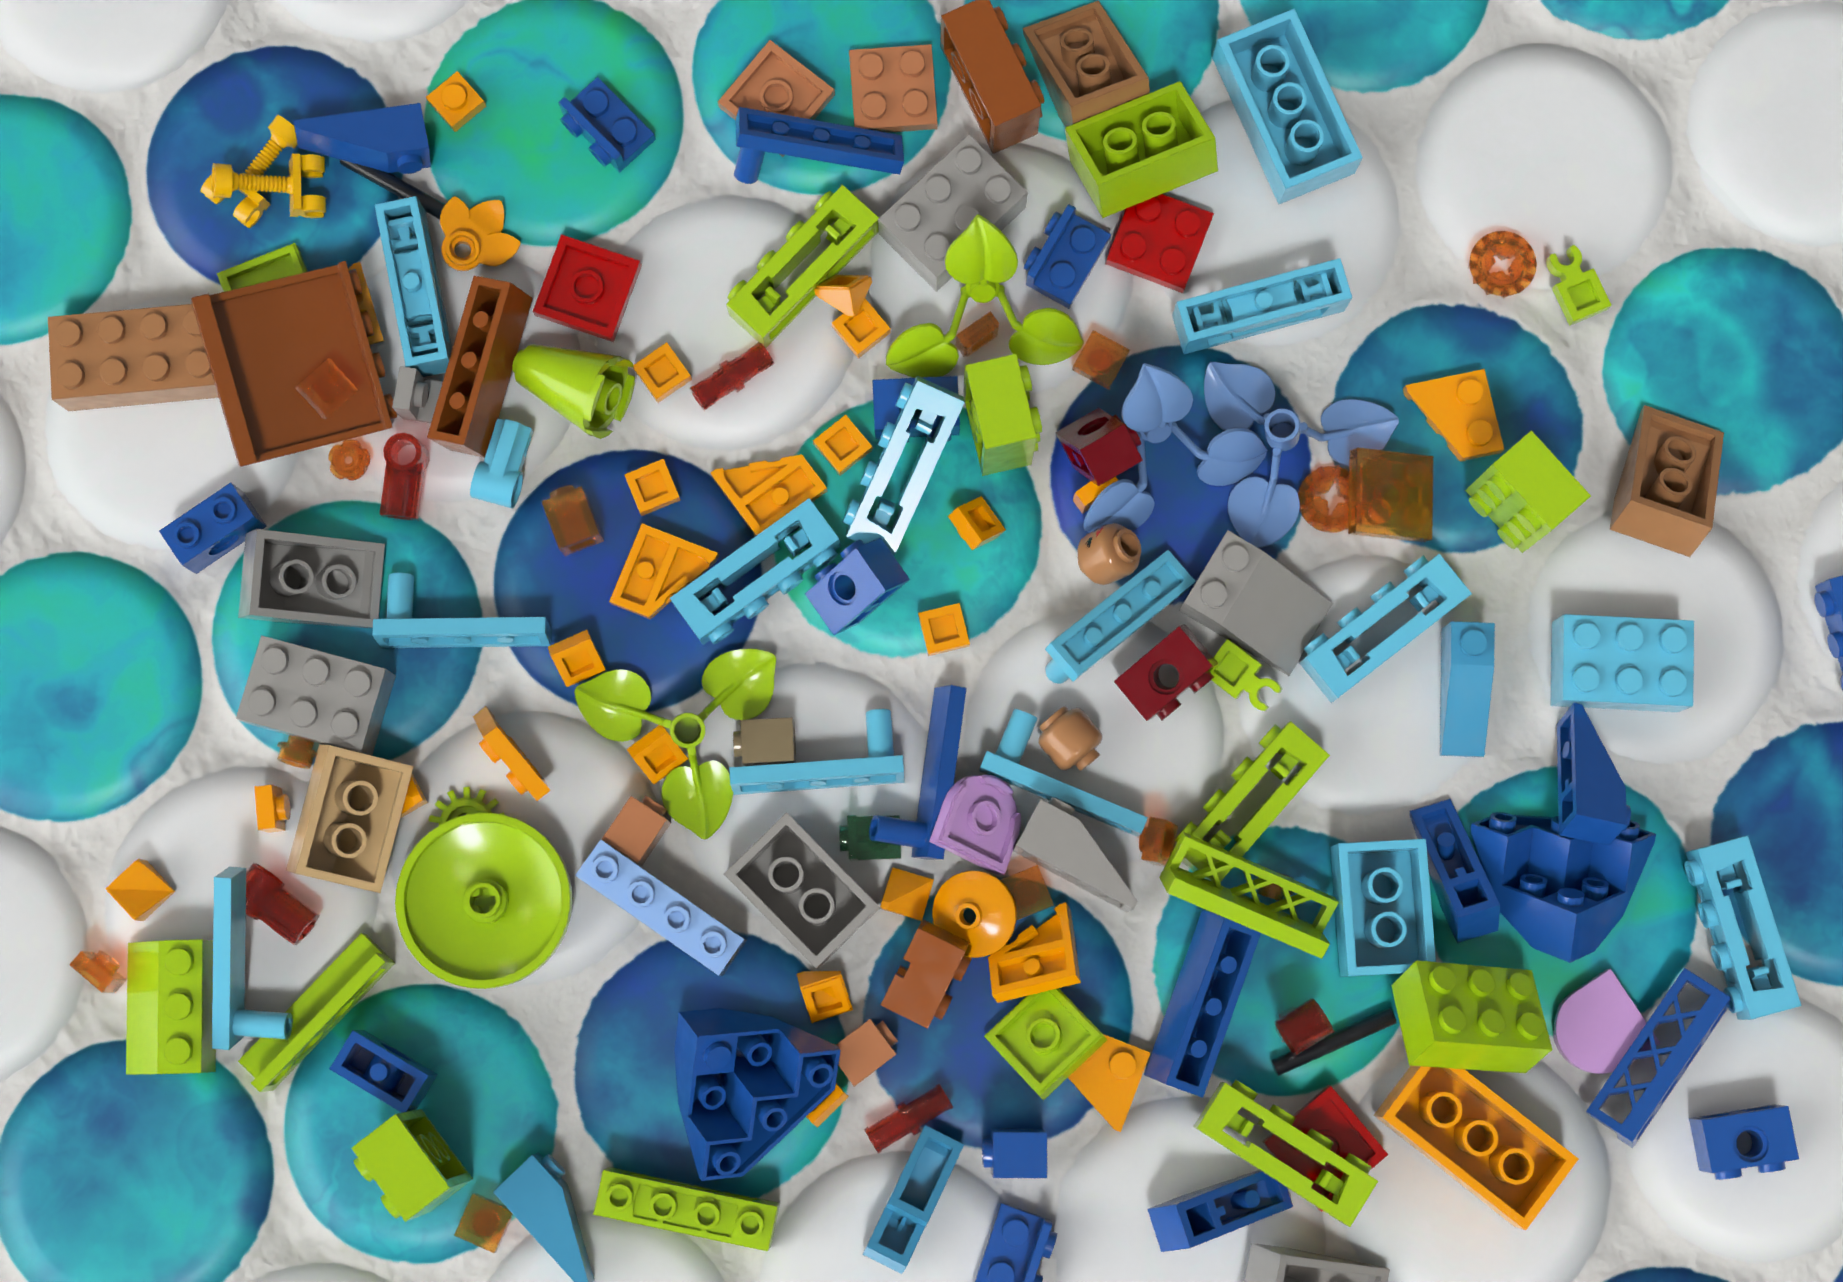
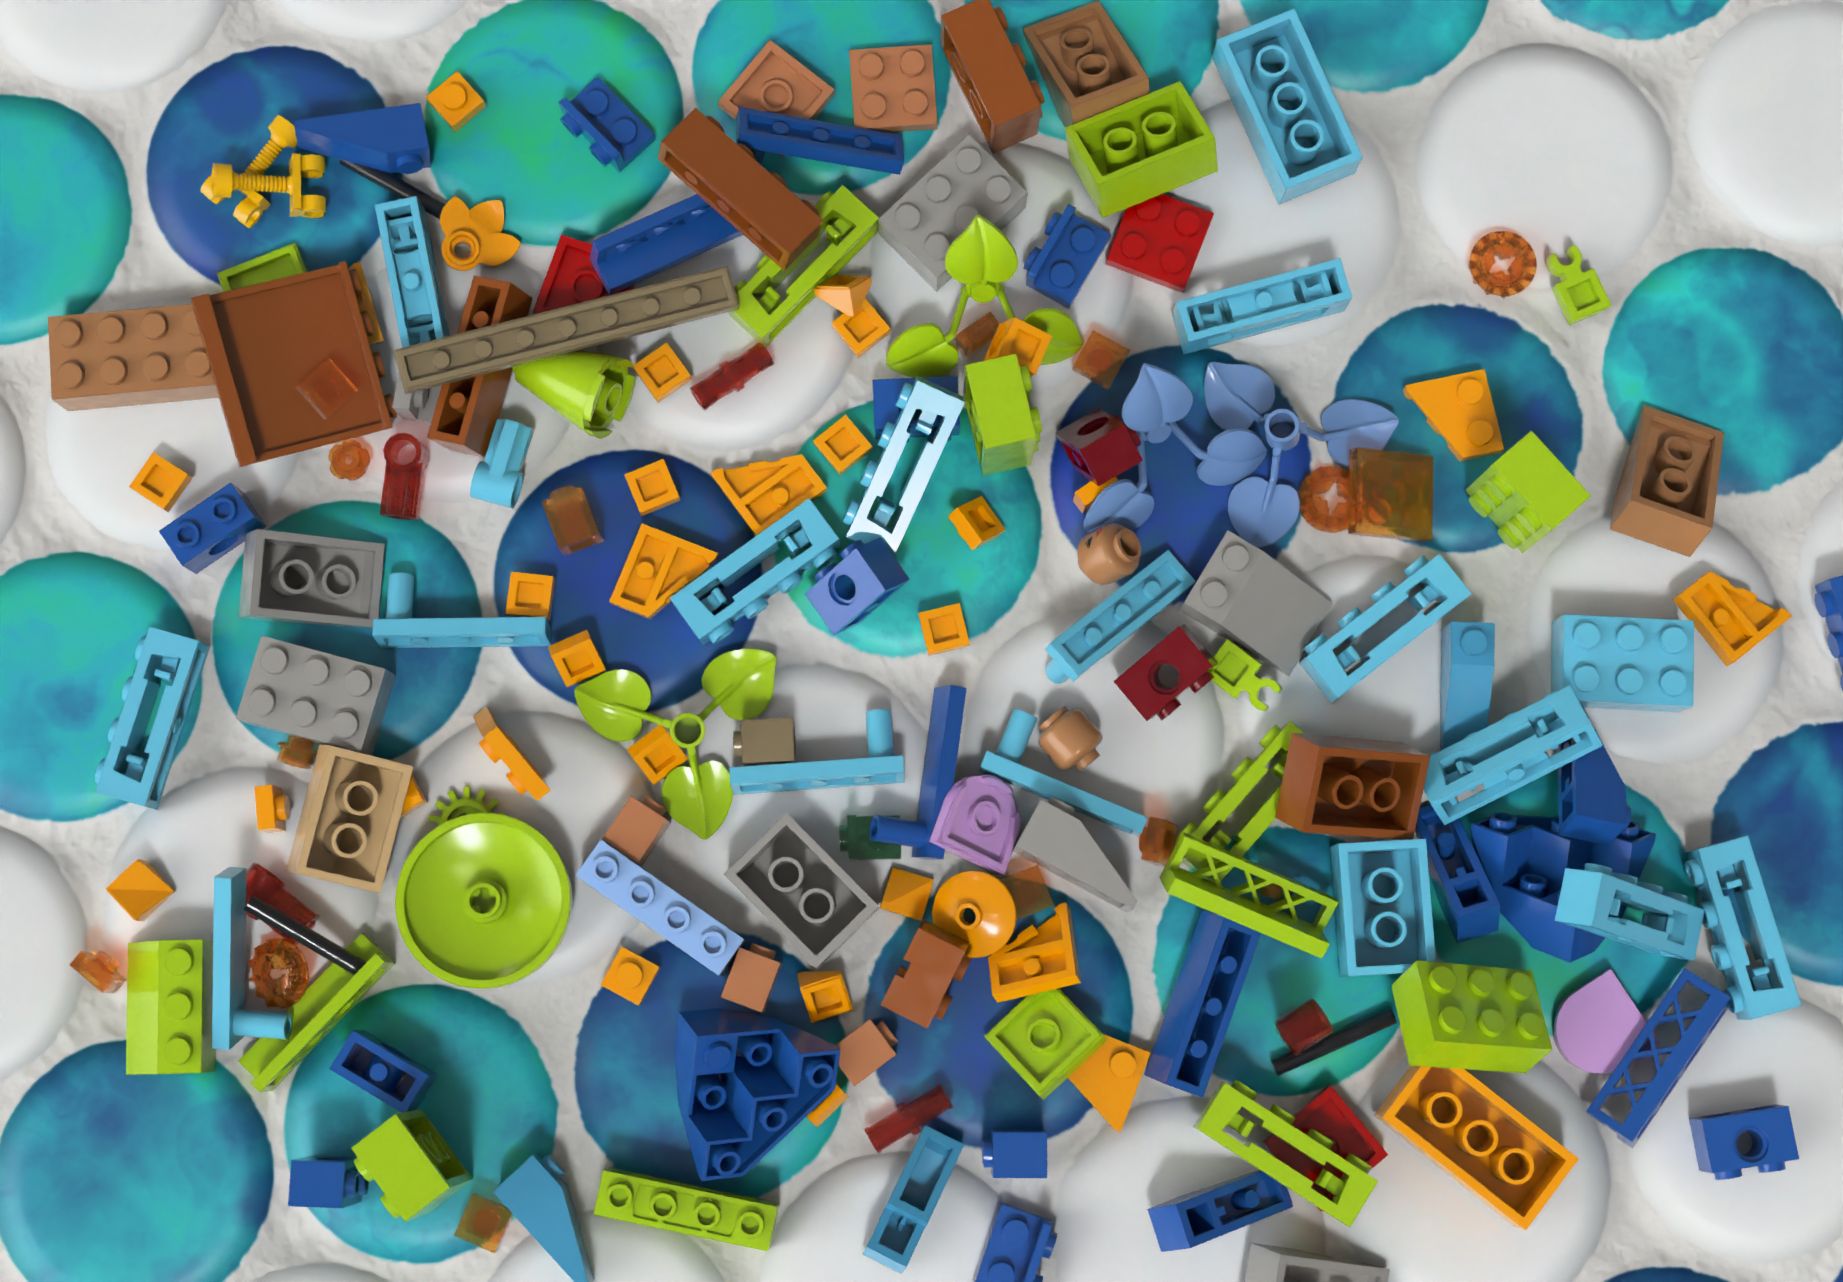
none -> medium azure brick [95,627,210,810]
none -> light orange plate [129,452,192,513]
none -> black bar [243,894,367,975]
none -> clear orange gear [247,938,309,1009]
none -> blue brick [288,1155,370,1208]
none -> dark tan tile [393,266,739,394]
none -> light orange plate [505,572,556,621]
none -> blue fence [590,194,743,296]
none -> light orange plate [601,946,661,1006]
none -> dark orange brick [658,108,823,271]
none -> nougat brick [721,943,782,1013]
none -> light orange brick [984,317,1052,377]
none -> dark orange brick [1275,733,1430,840]
none -> medium azure brick [1424,685,1603,825]
none -> medium azure brick [1555,863,1704,961]
none -> light orange wing [1672,571,1792,667]

